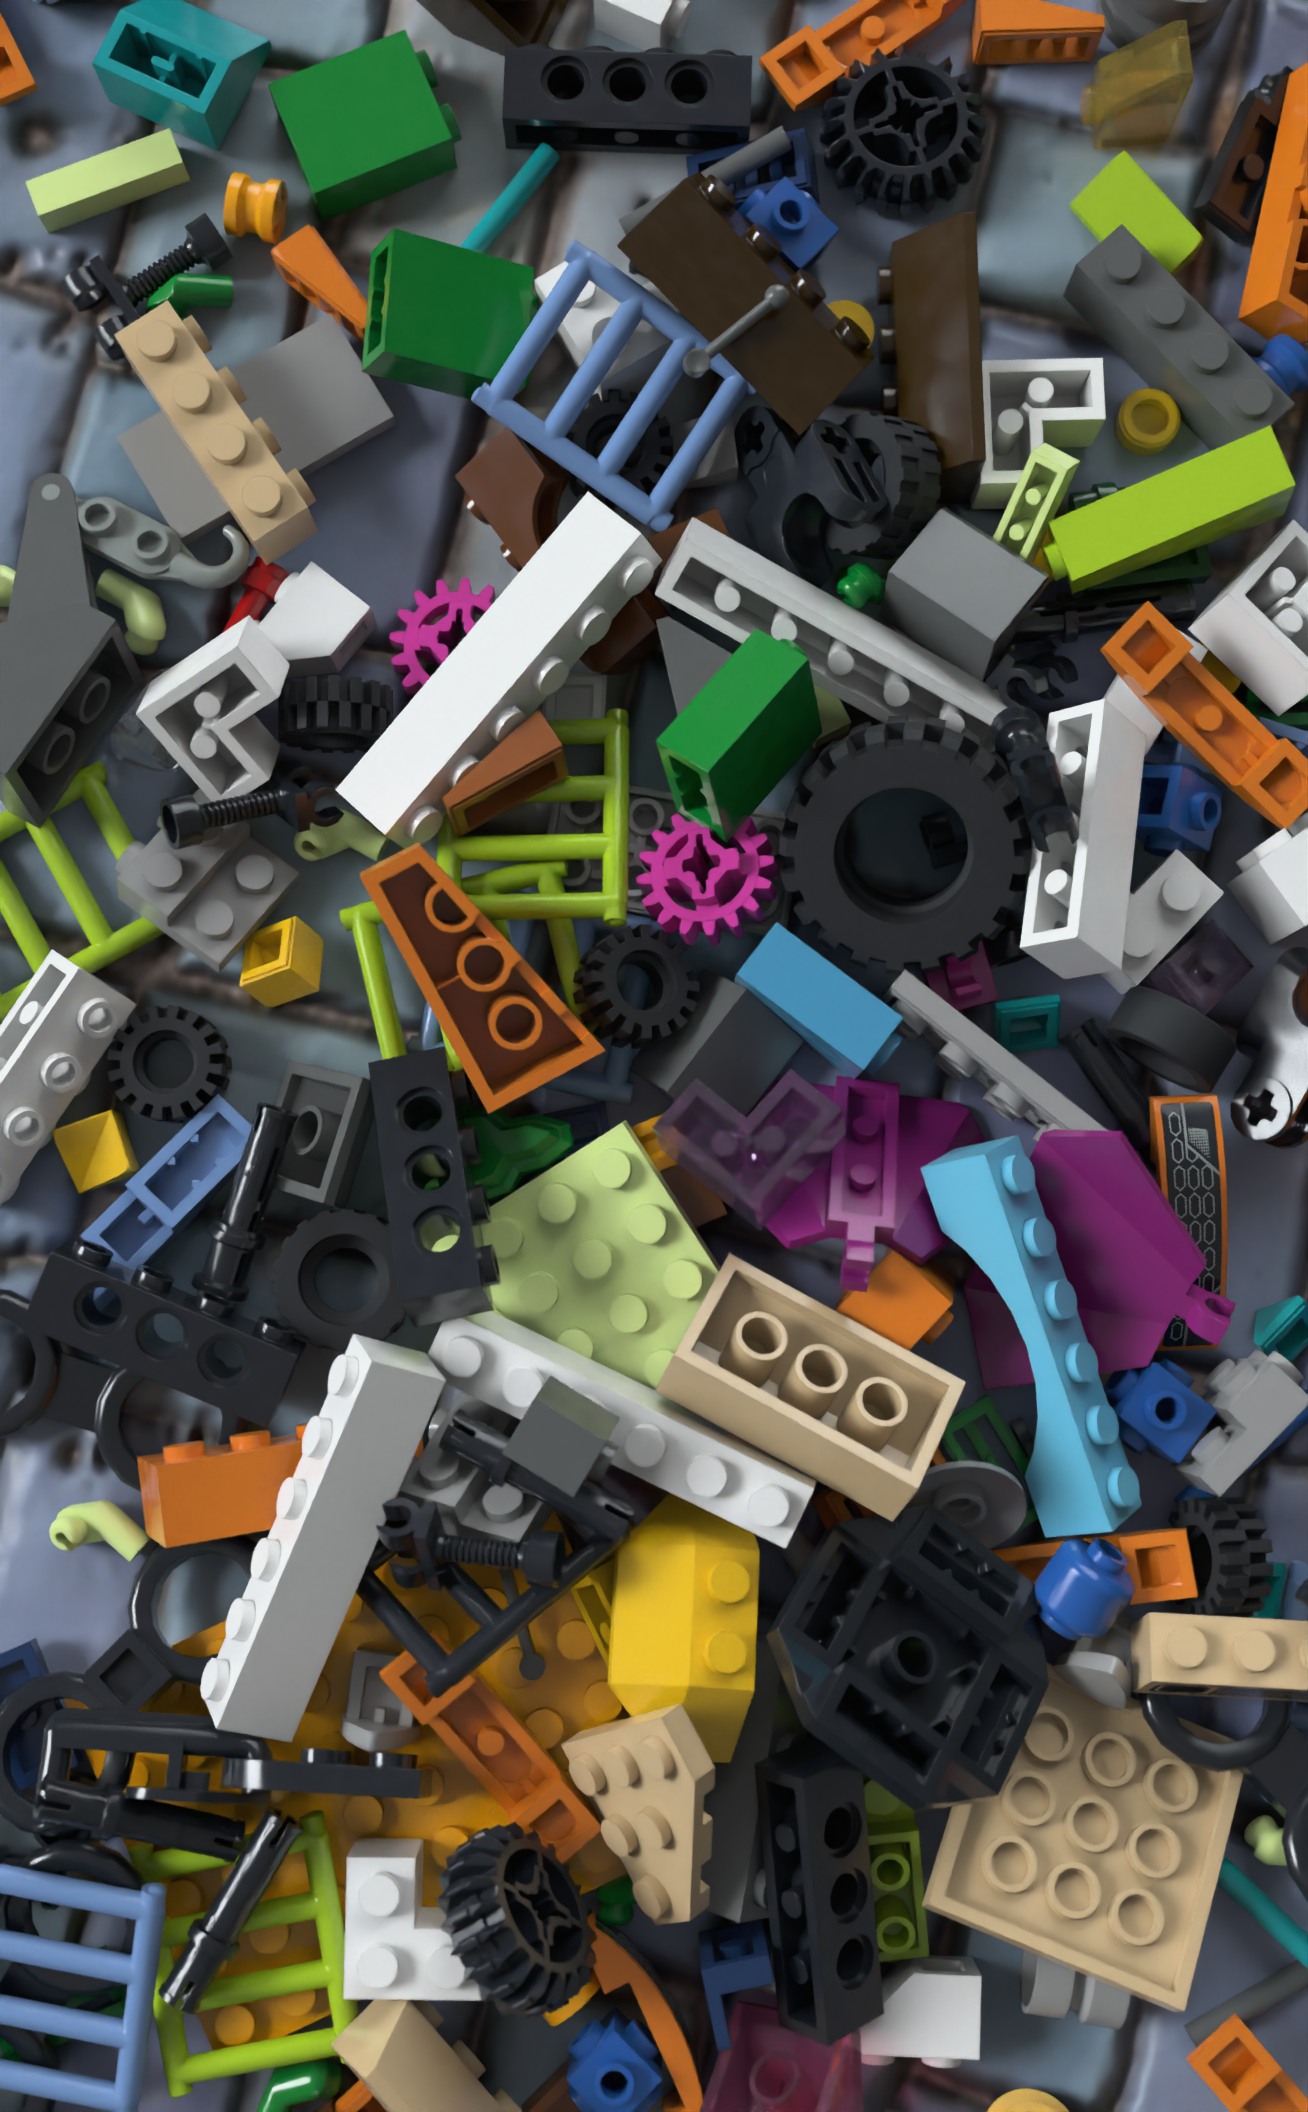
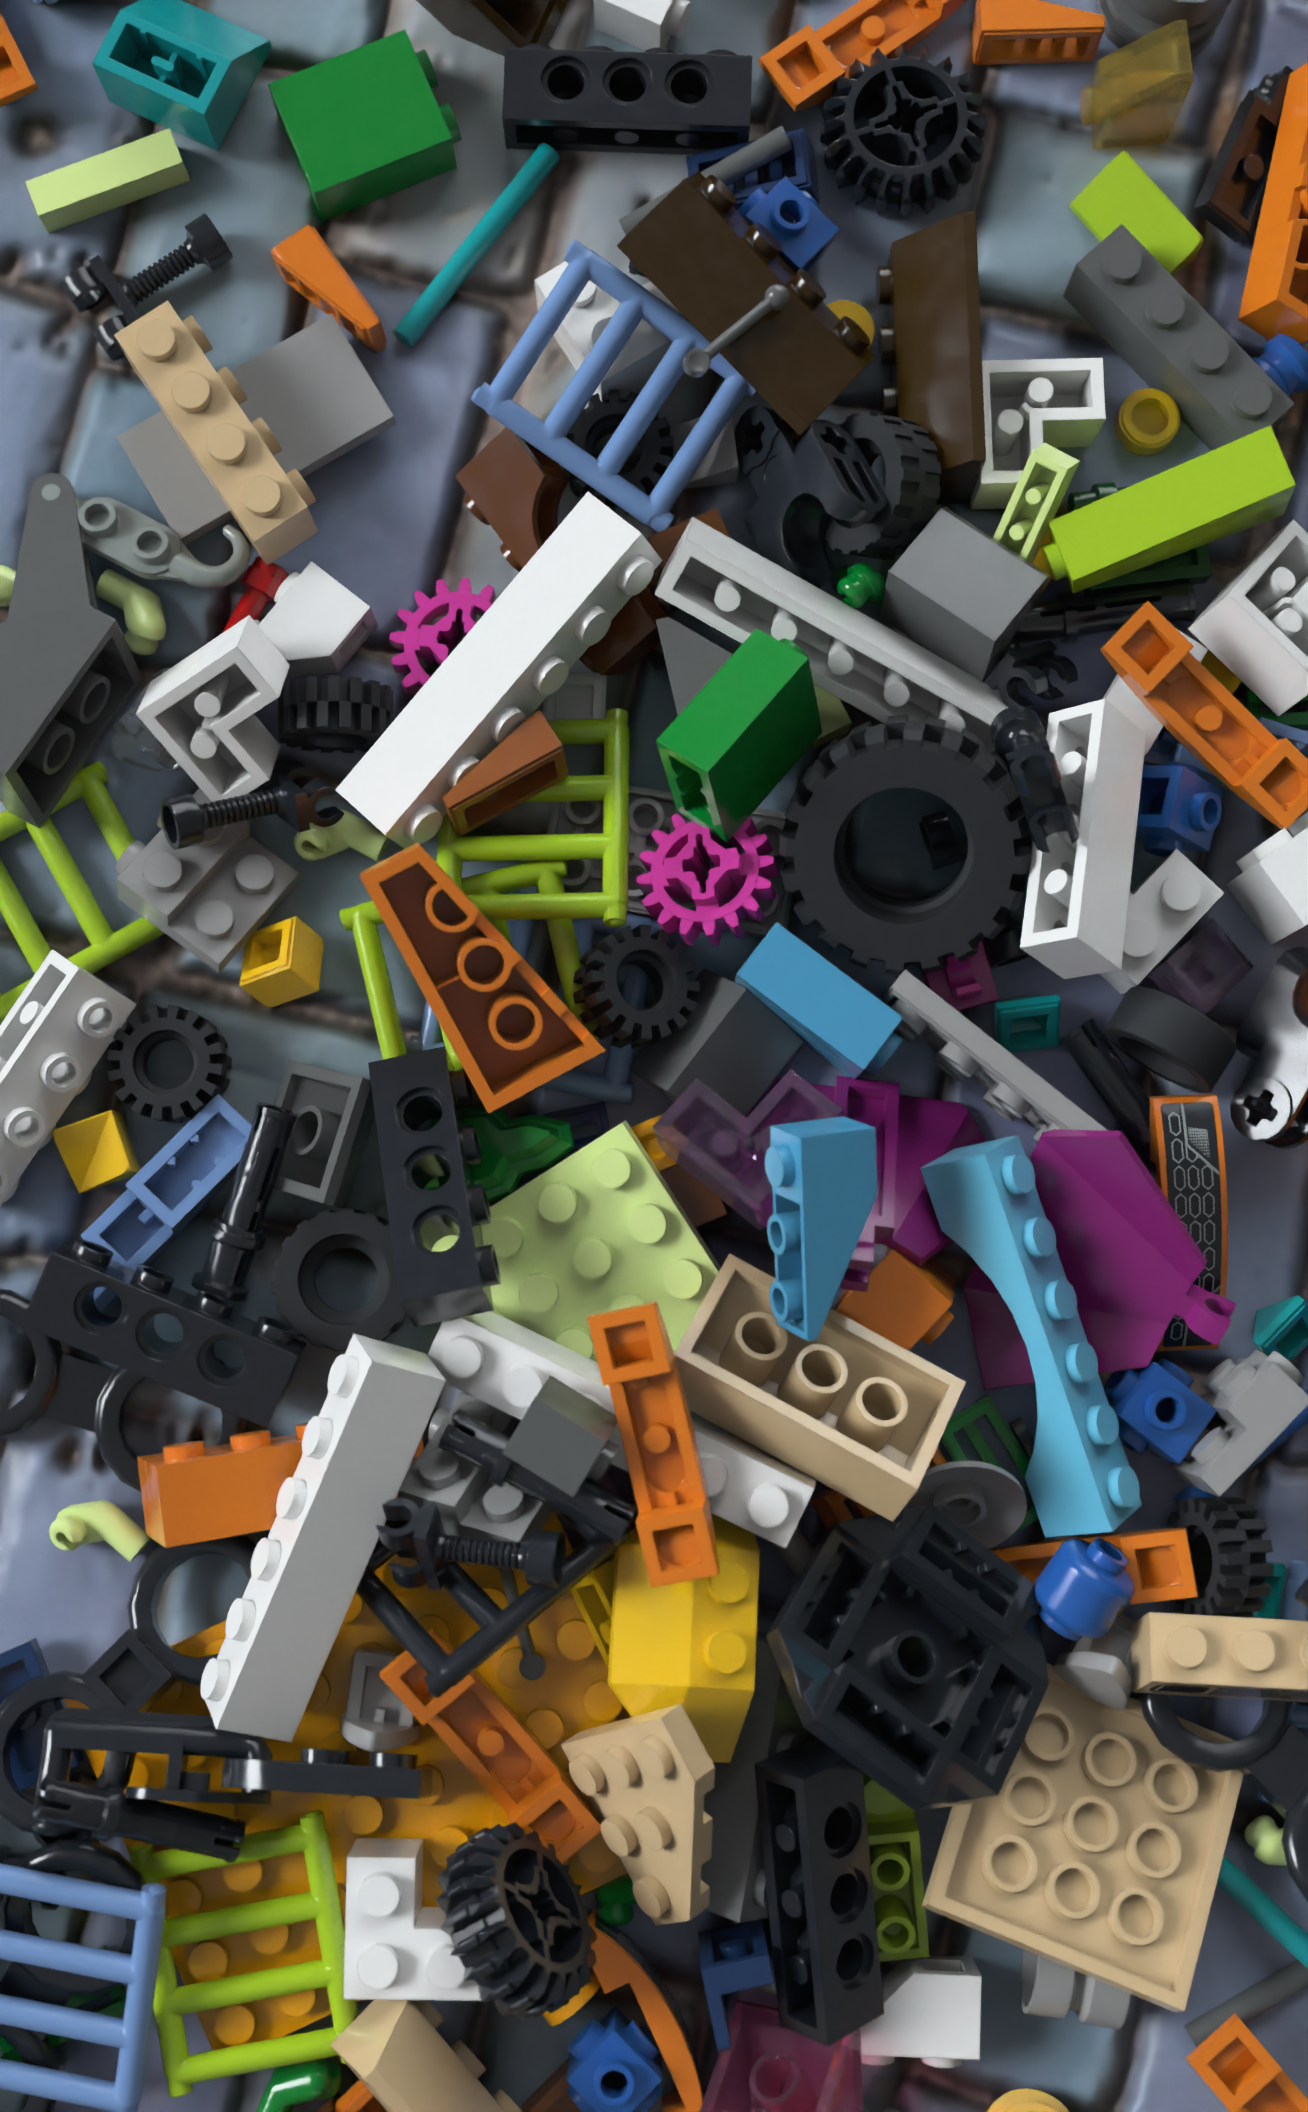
green arm [146,273,233,321] -> none
black pin [158,1806,304,2014] -> none
light orange wheel [223,171,288,244] -> none
green brick [362,228,538,400] -> none
none -> orange slope [587,1301,720,1588]
none -> dark azure slope [765,1116,877,1341]

